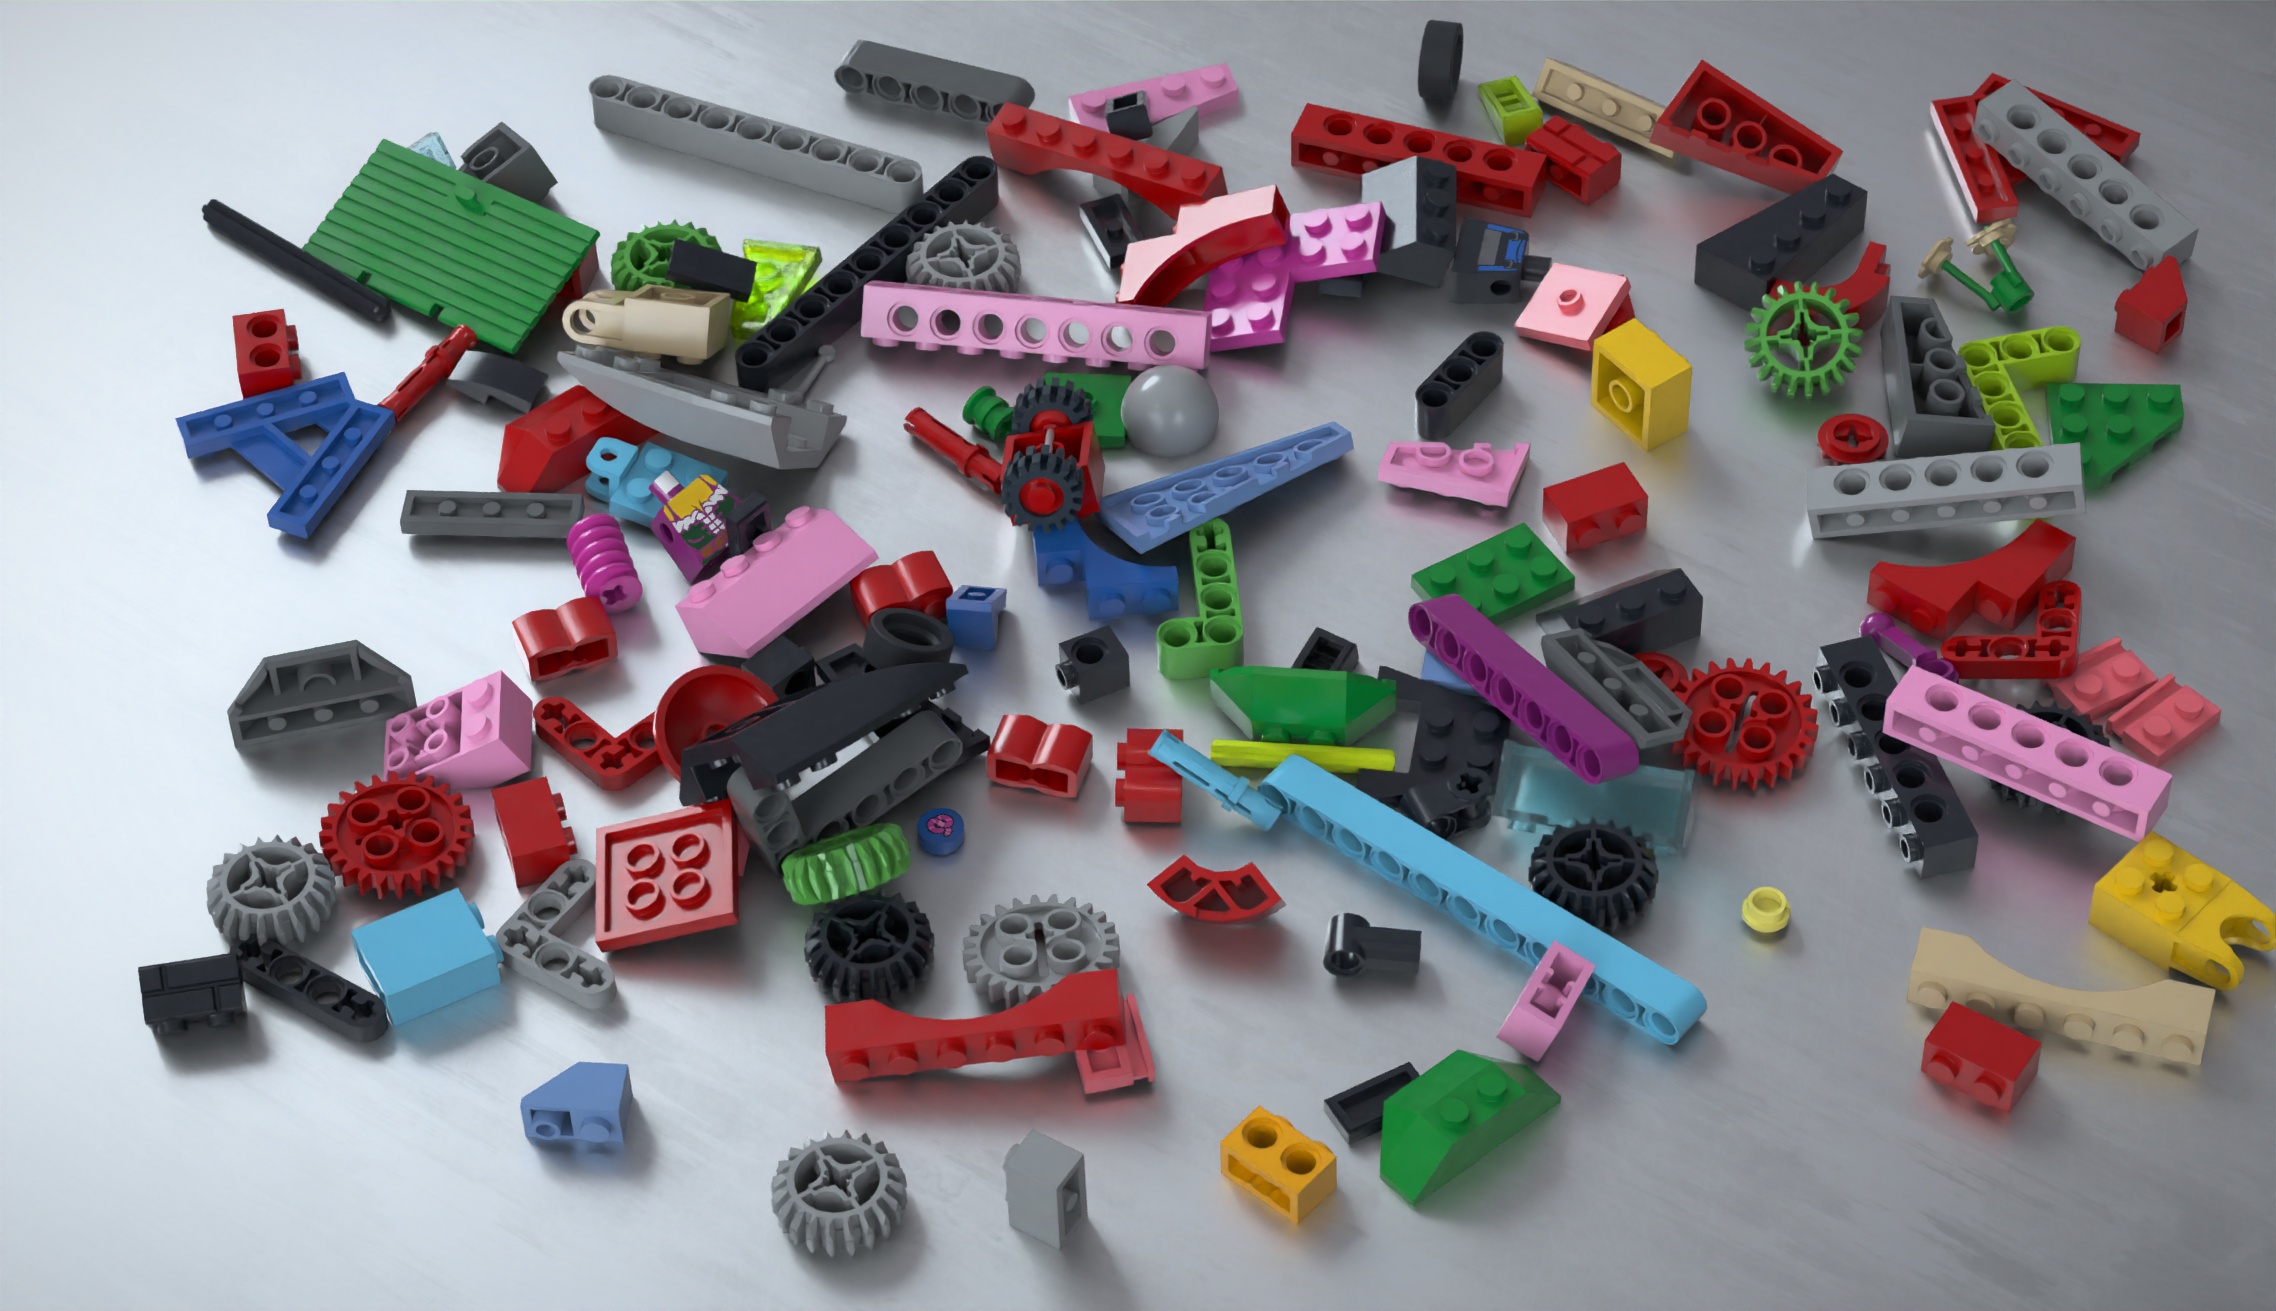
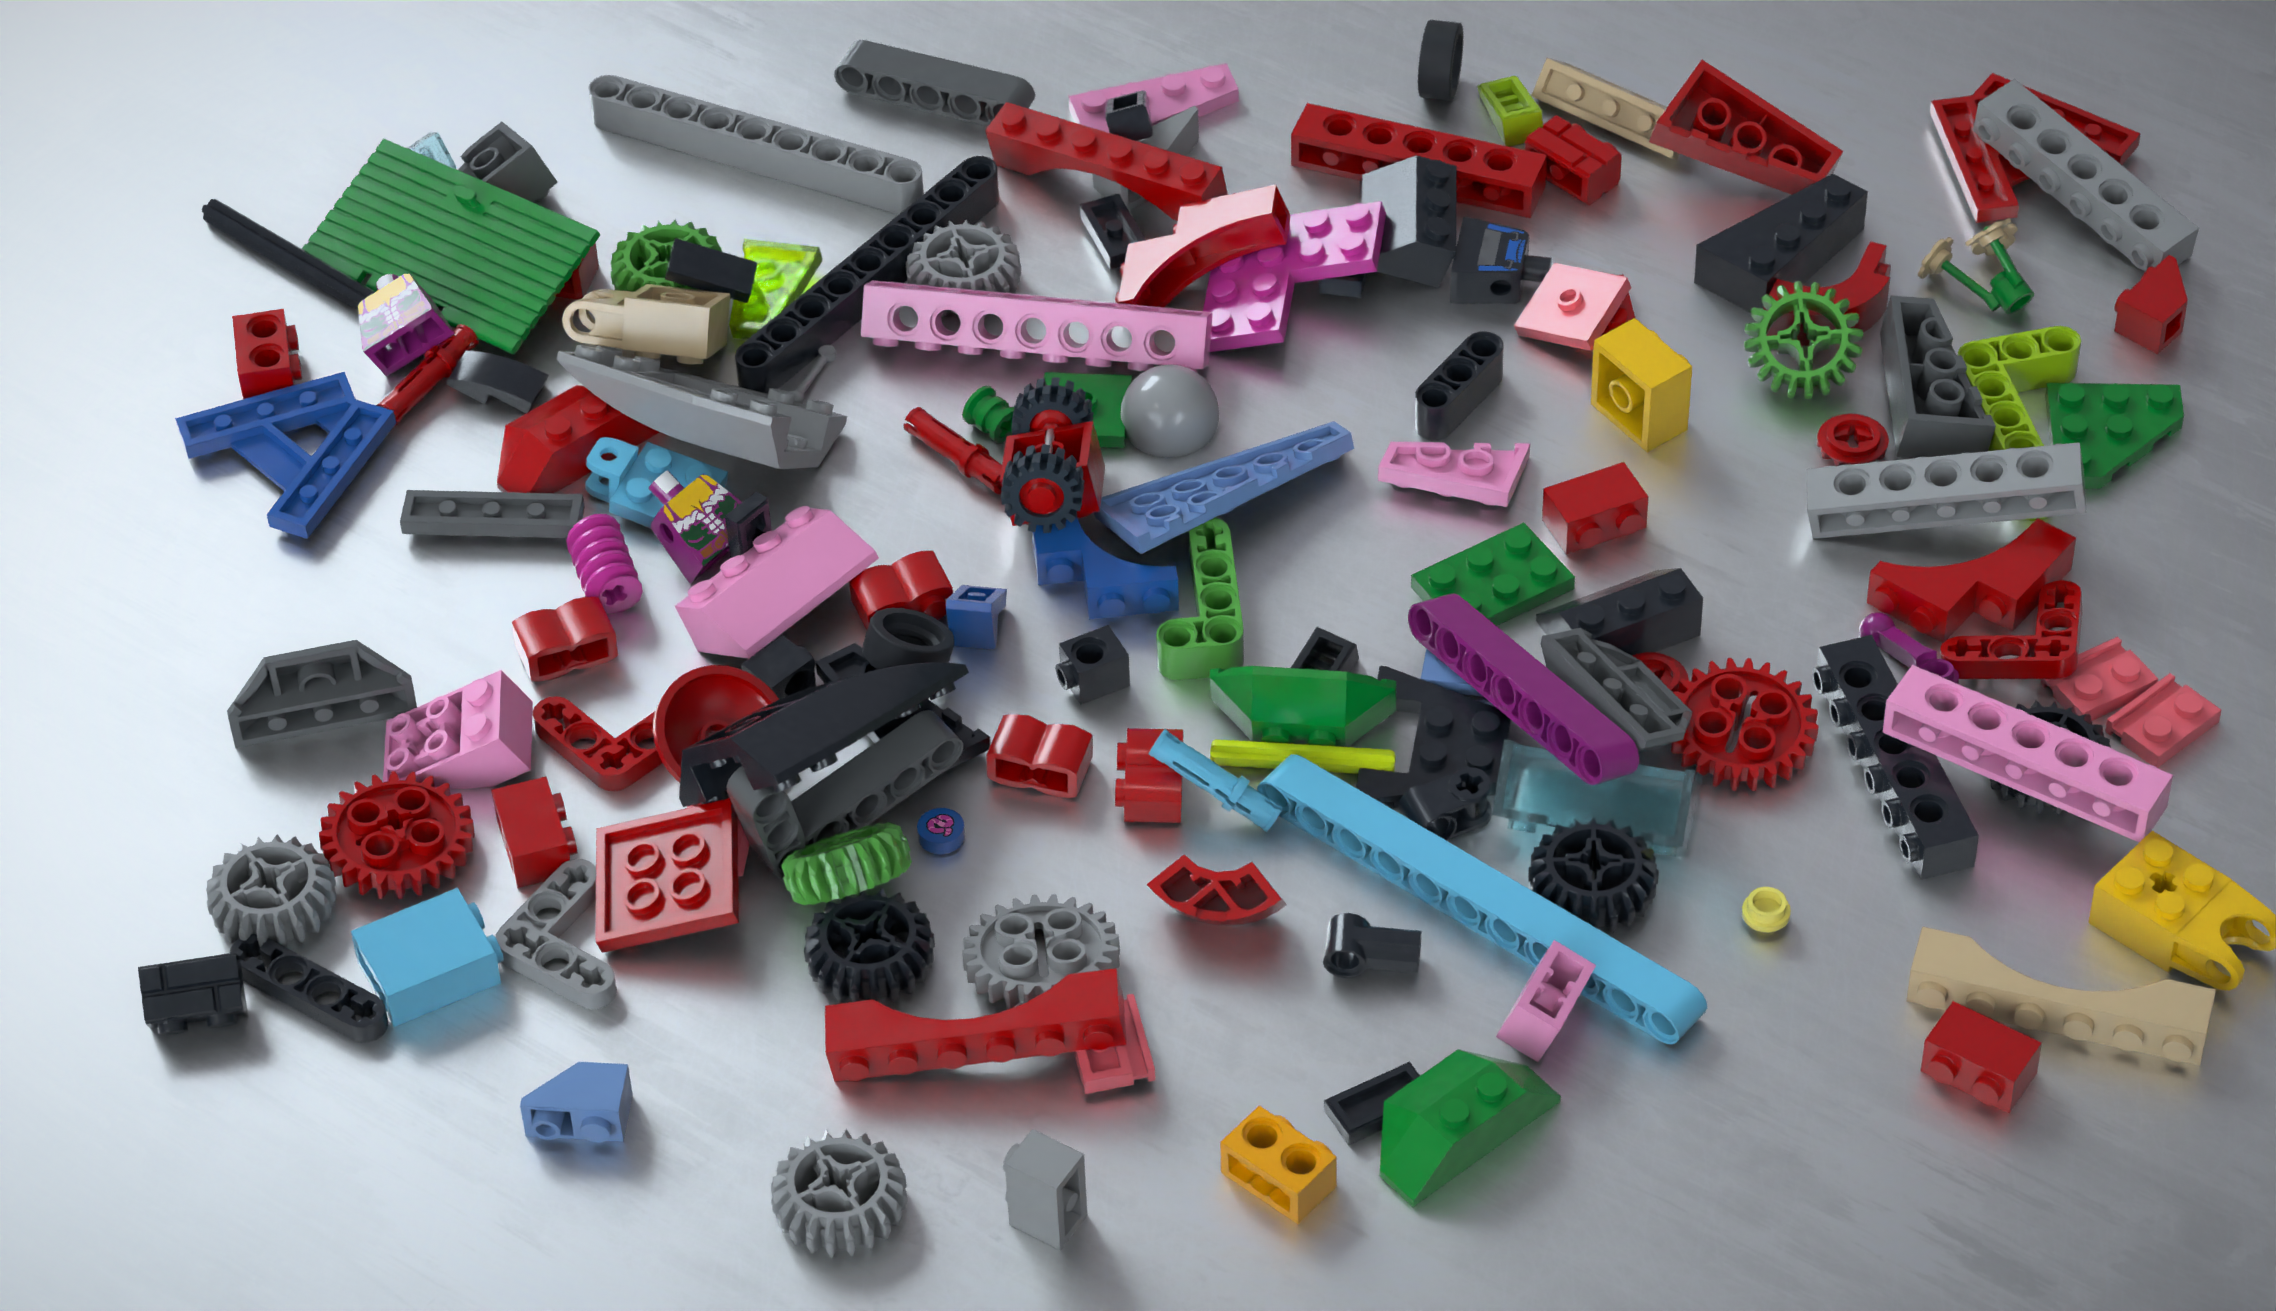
none -> magenta torso [358,274,455,377]

